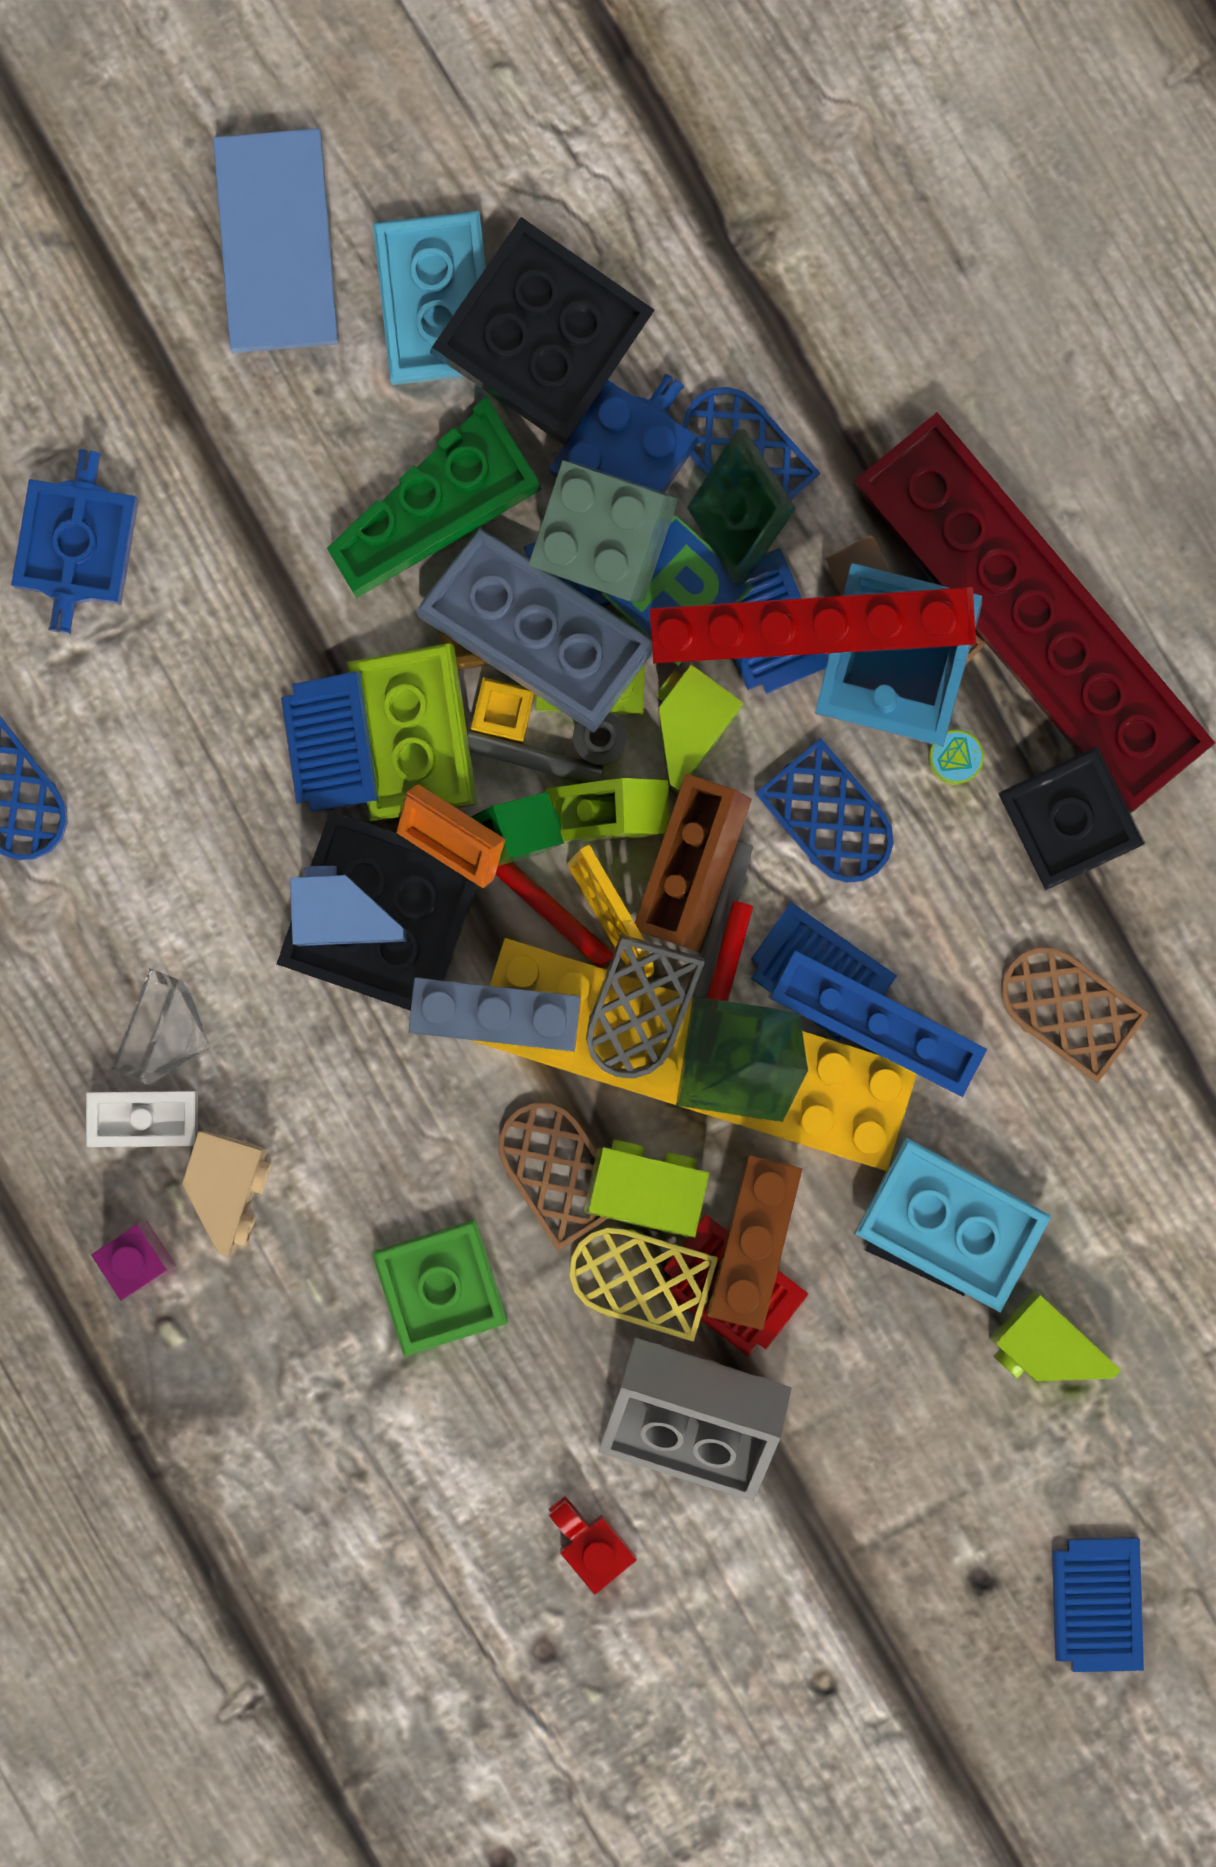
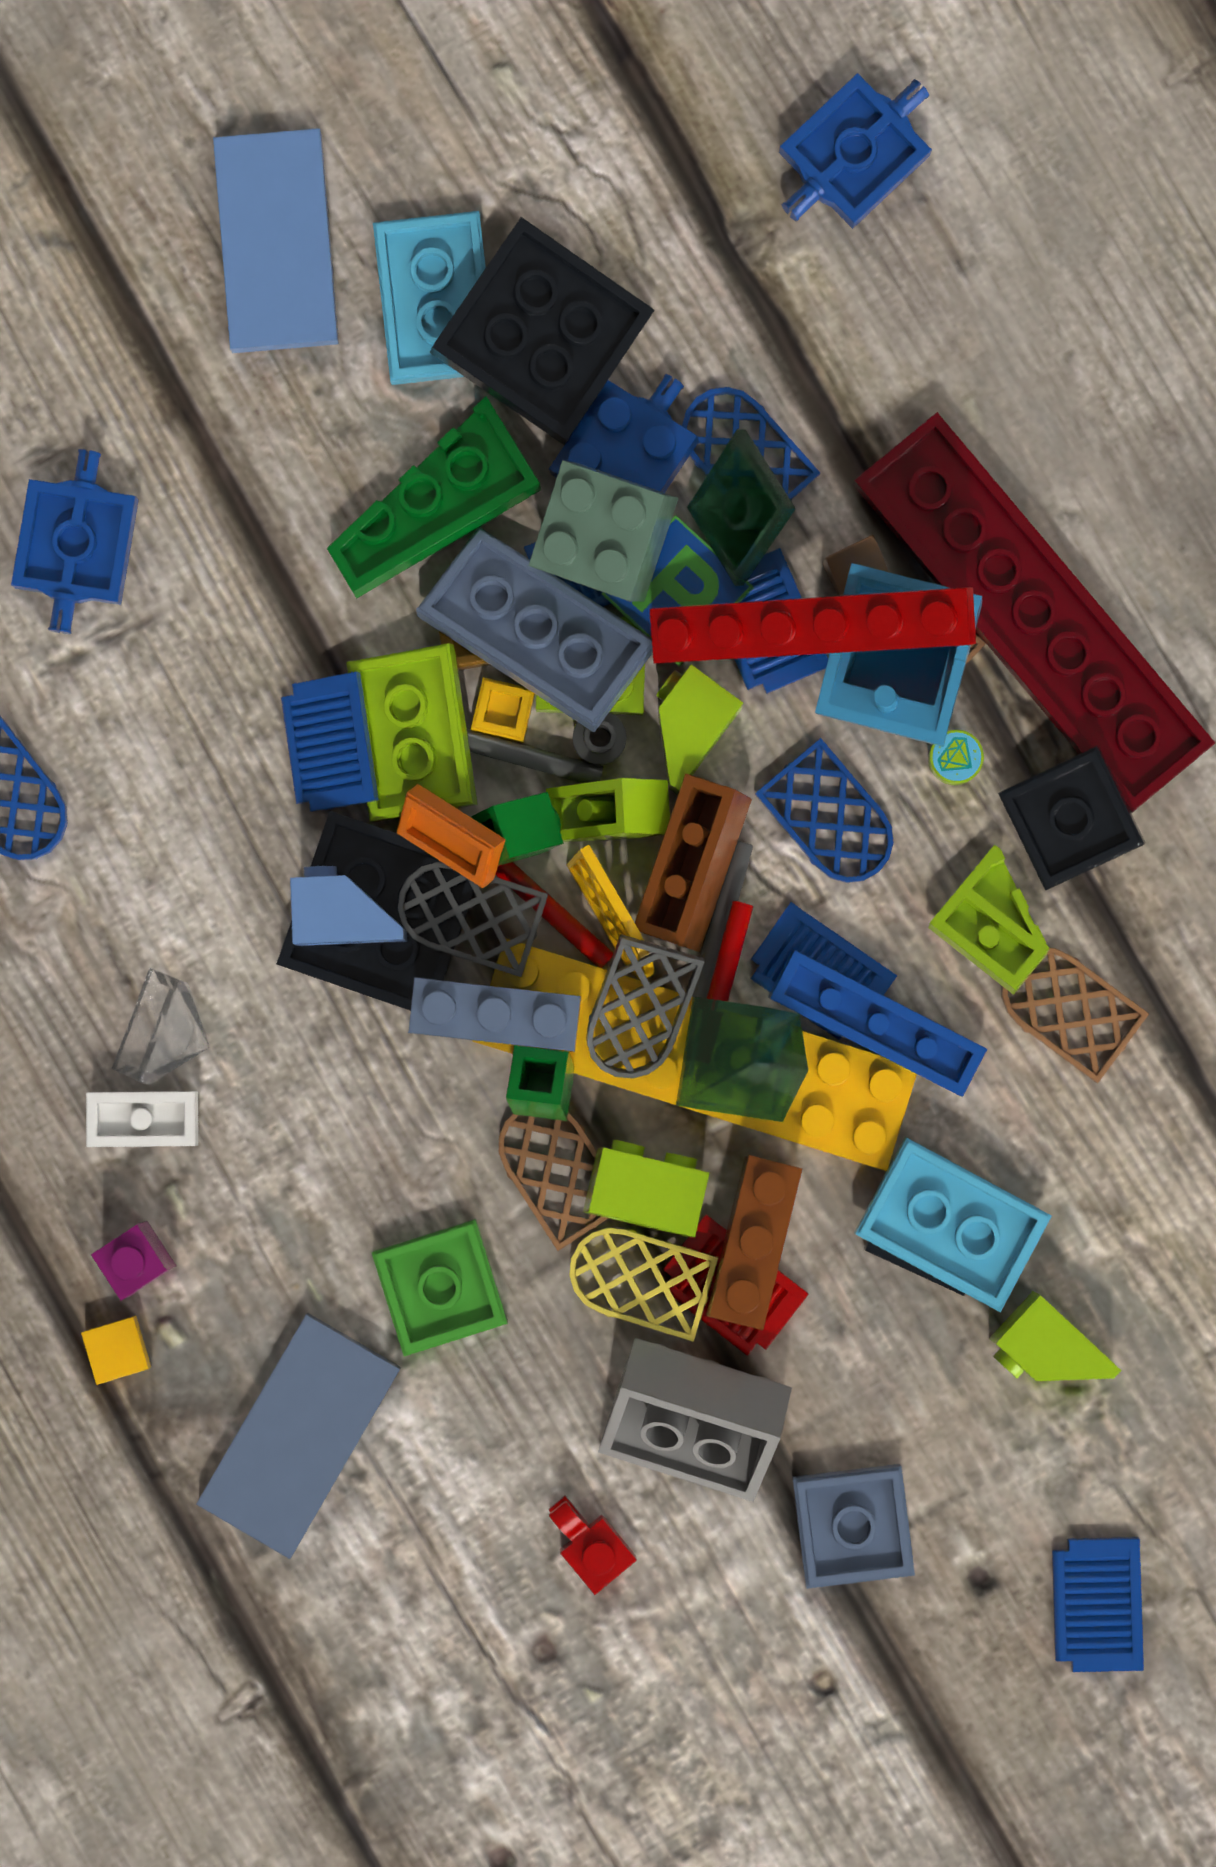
tan slope [182,1130,272,1256] -> none
none -> yellow tile [81,1315,151,1385]
none -> sand blue tile [196,1313,401,1559]
none -> dark grey window [398,862,548,977]
none -> green brick [506,1045,574,1121]
none -> blue plate [779,73,932,229]
none -> sand blue tile [792,1464,915,1589]
none -> lime wing [928,844,1049,995]

